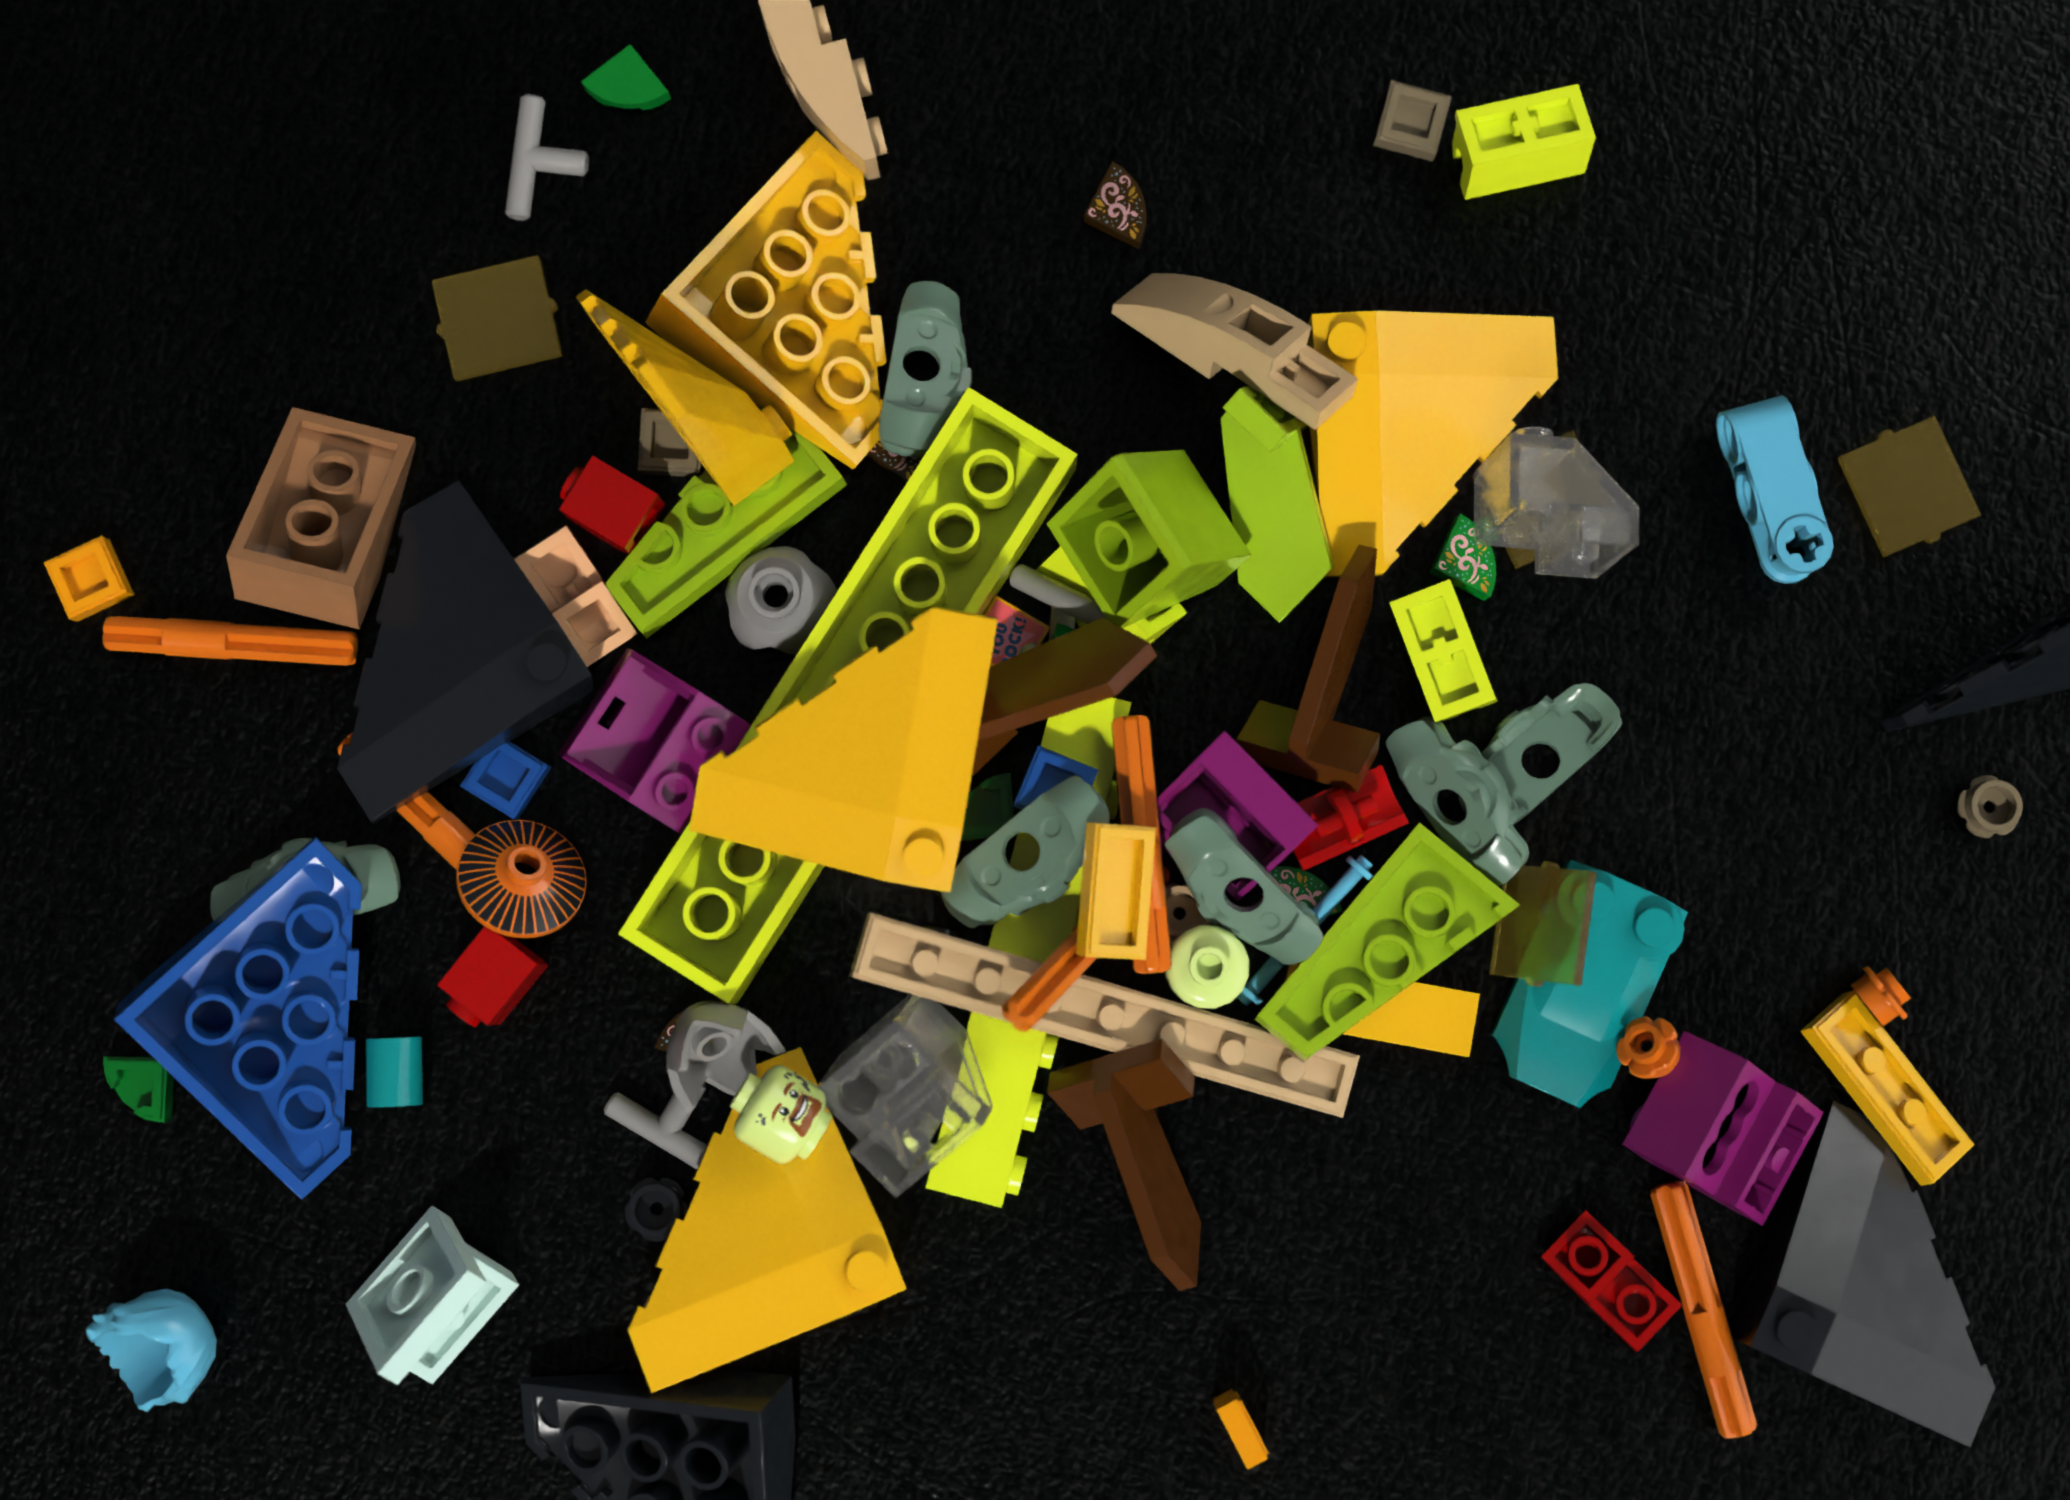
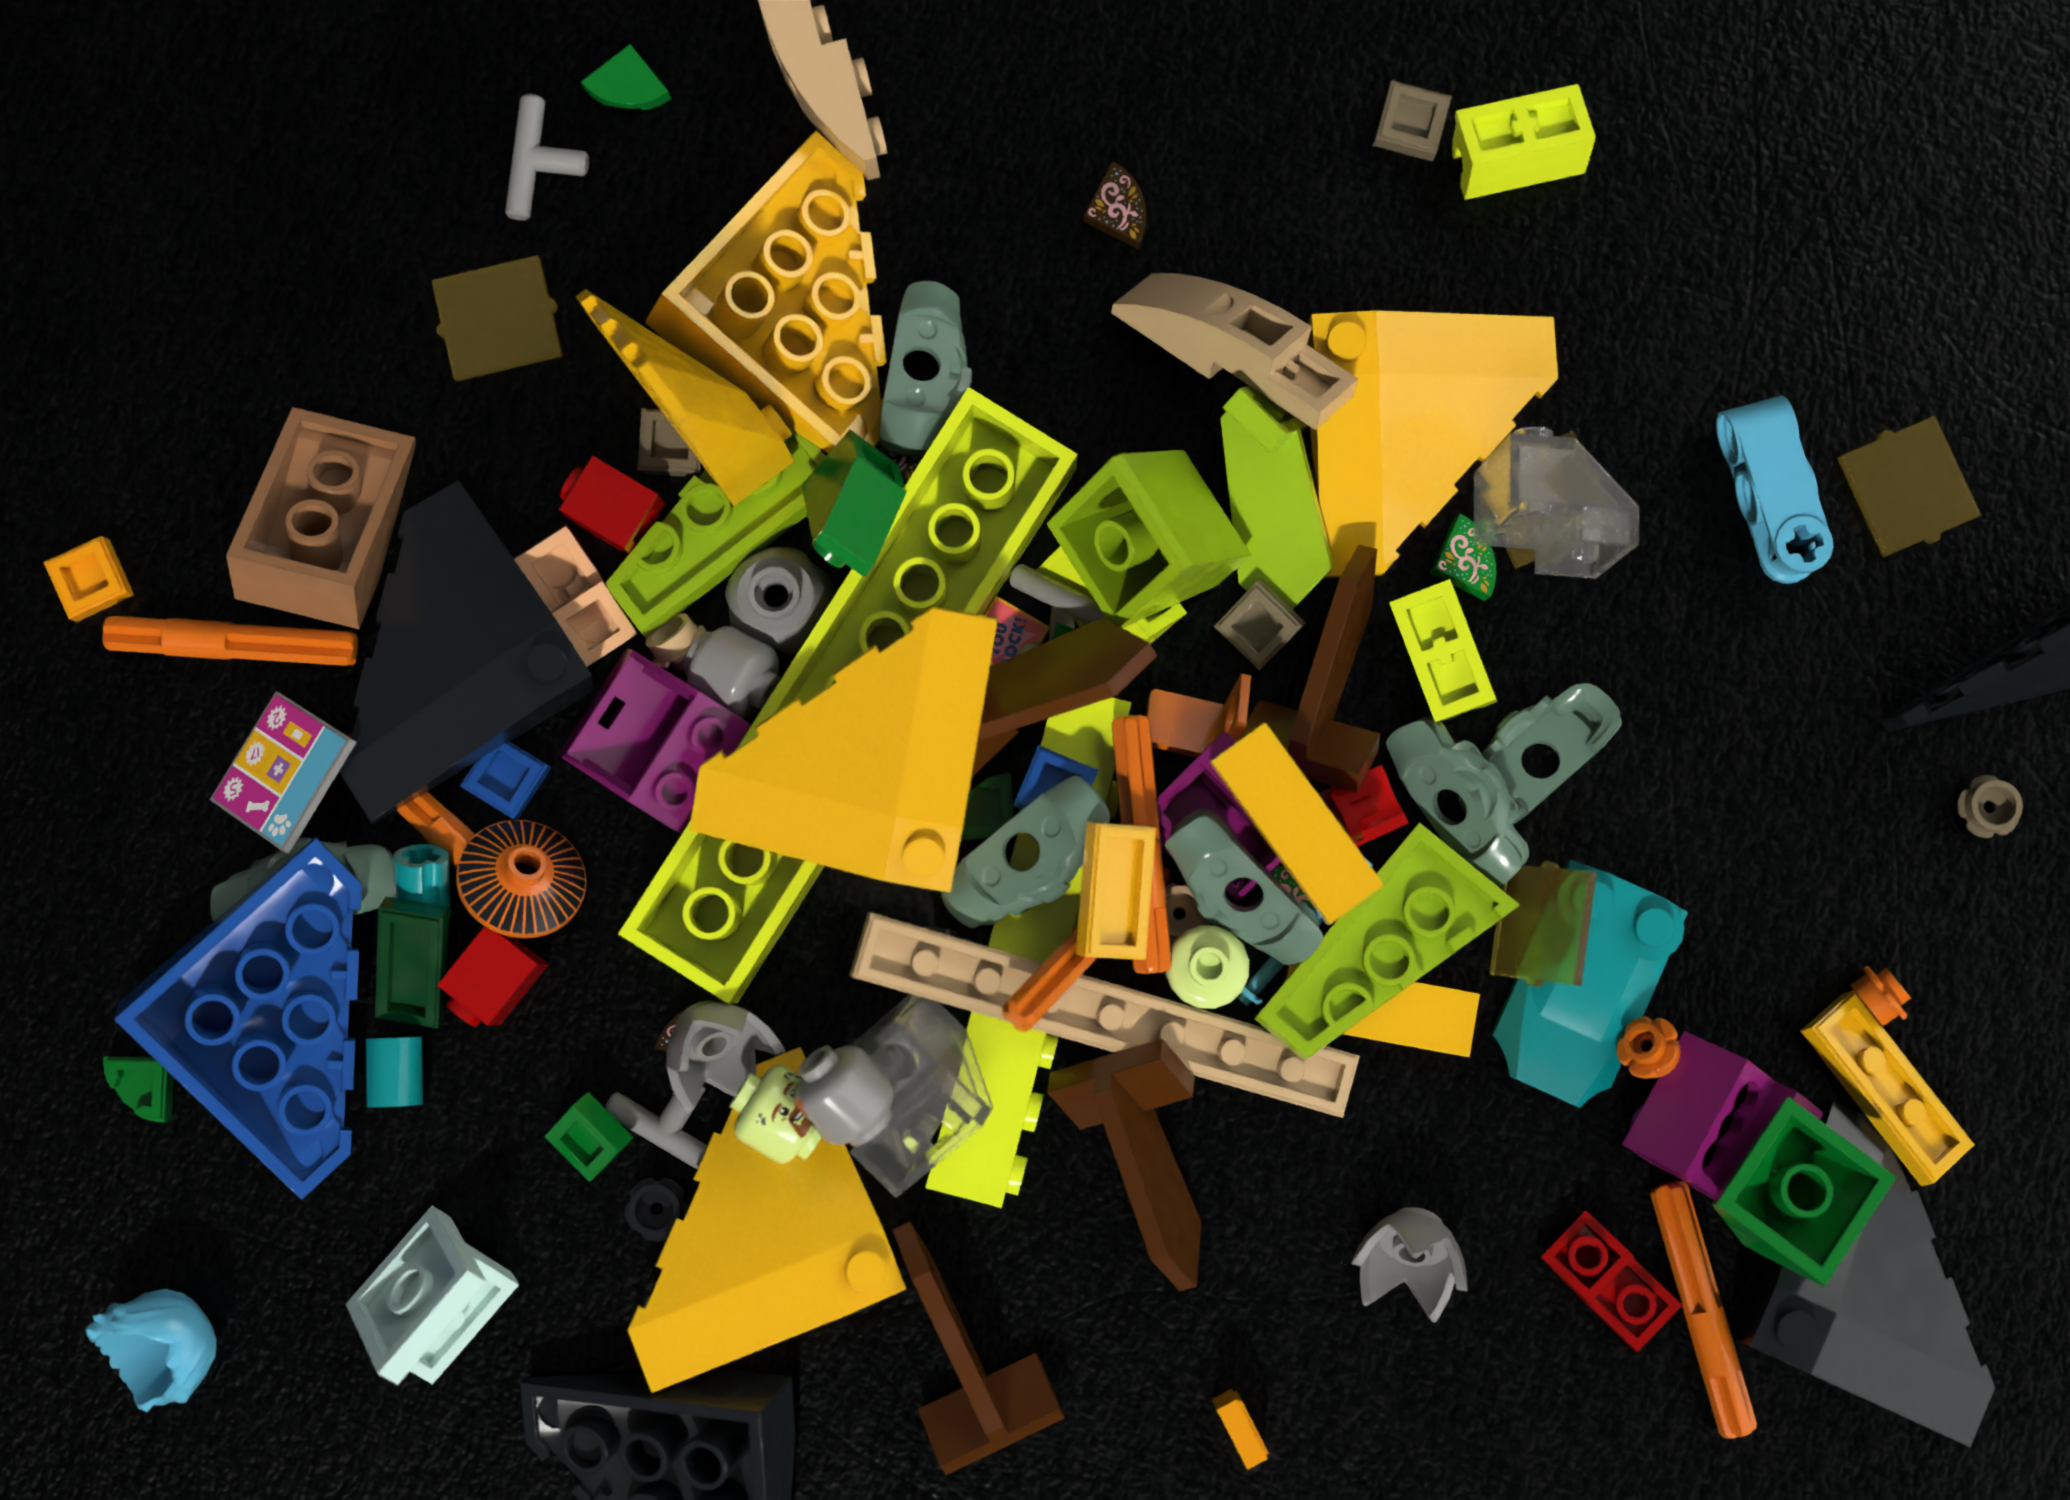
none -> piece [210,691,357,854]
none -> dark green tile [375,896,450,1028]
none -> teal piece [393,844,451,919]
none -> green plate [545,1092,634,1182]
none -> tan plate [646,613,706,671]
none -> light grey head [683,626,781,720]
none -> light grey head [794,1046,894,1147]
none -> green slope [801,430,907,577]
none -> reddish brown piece [892,1222,1065,1475]
none -> orange bracket [1146,673,1251,758]
none -> yellow tile [1210,723,1384,925]
none -> dark tan tile [1214,579,1306,671]
none -> light grey piece [1351,1207,1467,1323]
none -> green slope [1712,1097,1897,1286]

